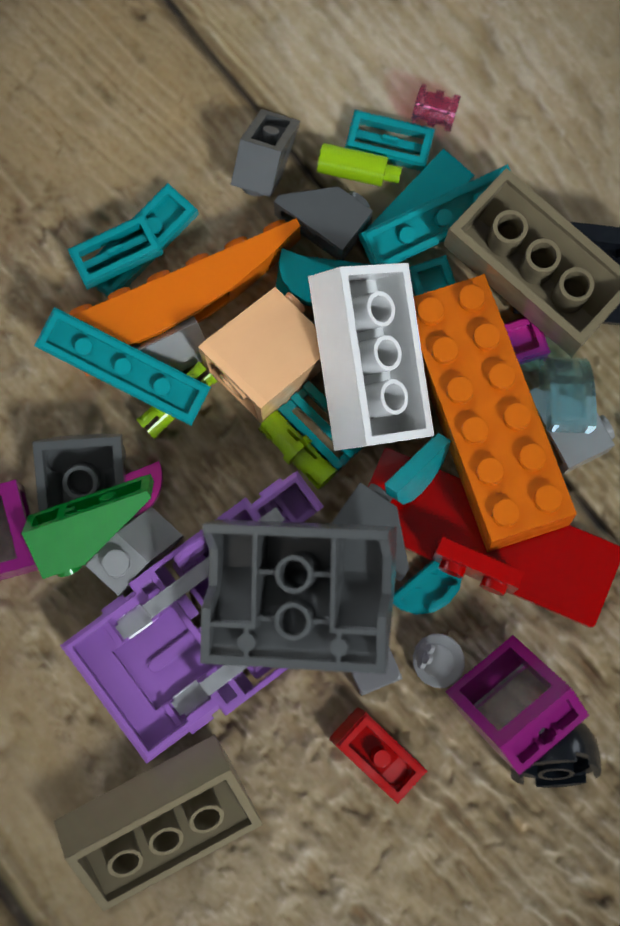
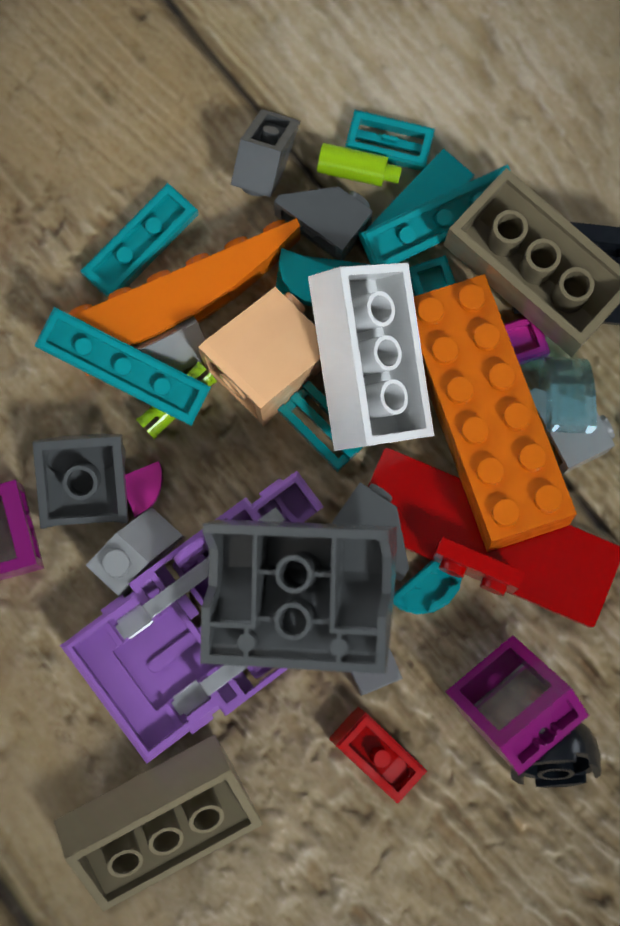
green slope [21,474,154,579] -> none
teal tile [67,213,164,290] -> none
lime pin [258,410,338,490] -> none
teal tile [385,433,451,504] -> none
clear pink bush [411,83,461,132] -> none
light grey hat [413,633,465,688] -> none

